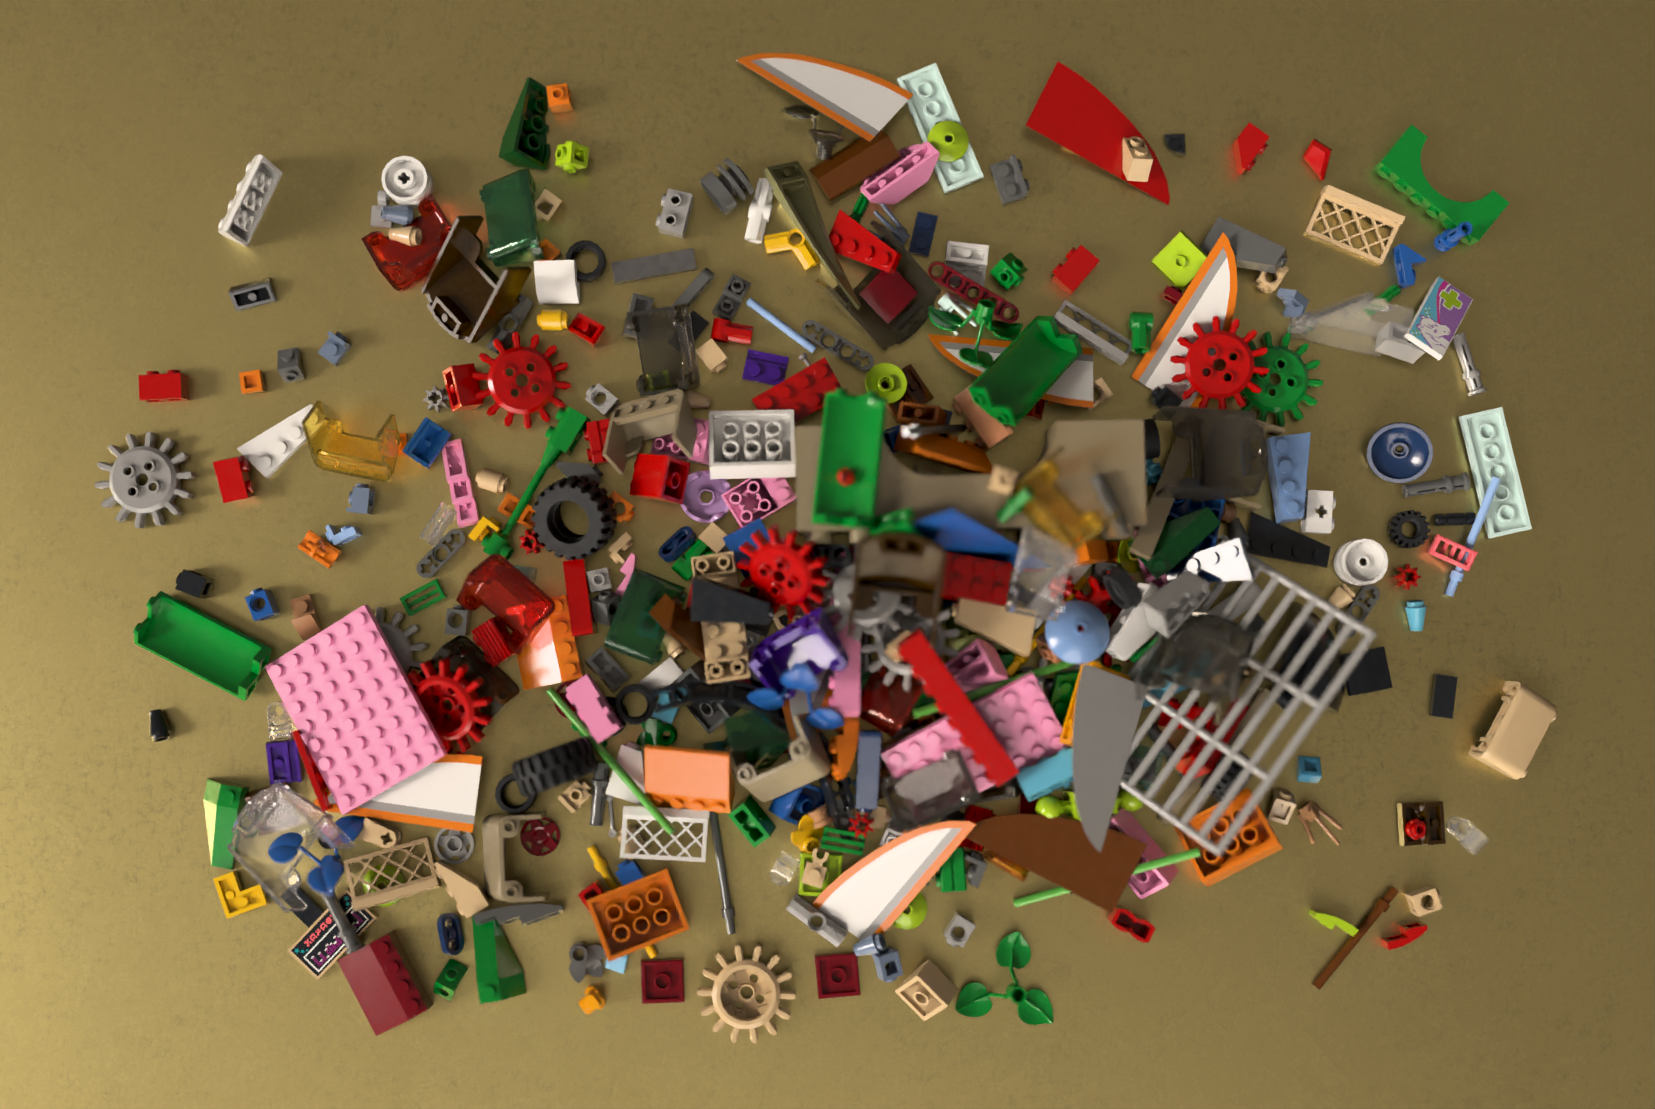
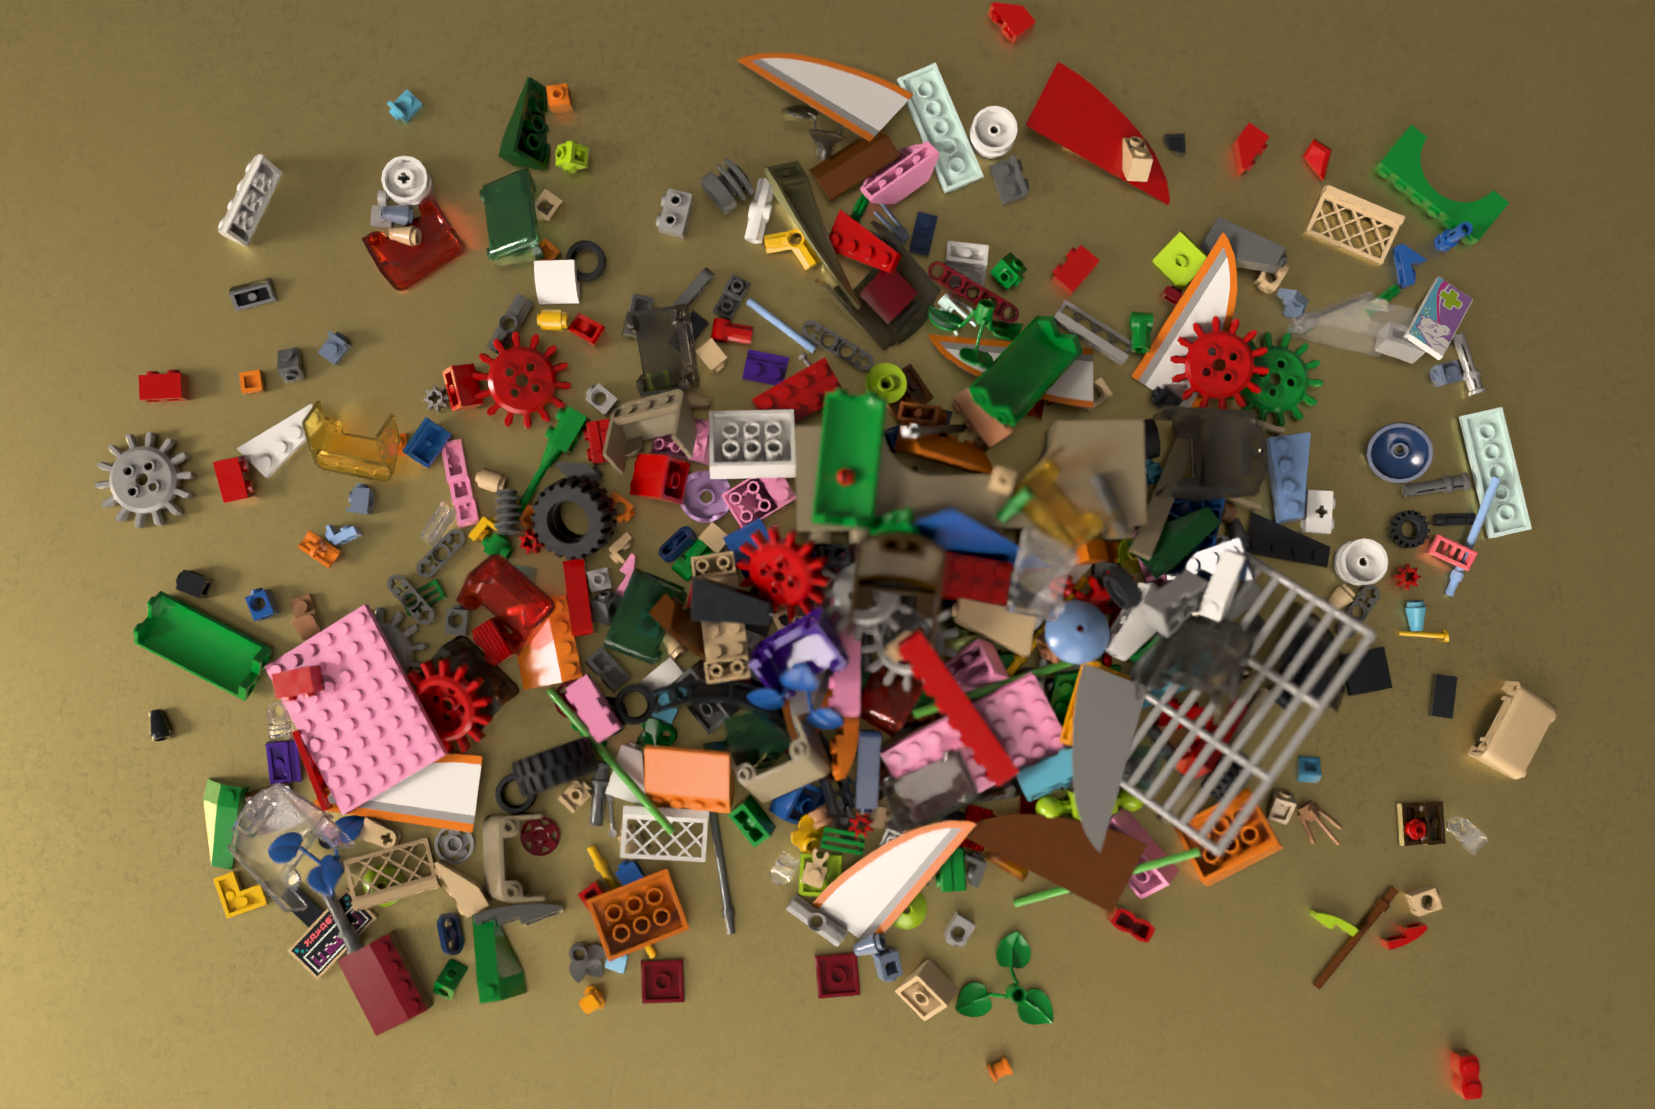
dark brown windscreen [421,215,532,343] -> none
flat silver tile [611,248,697,284] -> none
tan gear [697,943,796,1044] -> none
lime dish [927,121,969,162] -> none
none -> brick [271,665,325,702]
none -> medium azure bracket [387,89,423,123]
none -> dark grey beam [387,574,436,625]
none -> dark grey piece [494,489,523,535]
none -> white wheel [969,106,1018,159]
none -> orange bush [986,1056,1014,1083]
none -> red slope [989,2,1036,44]
none -> white slope [1199,549,1246,621]
none -> yellow piece [1398,630,1449,642]
none -> sand blue bracket [1430,360,1463,387]
none -> red brick [1450,1049,1483,1100]

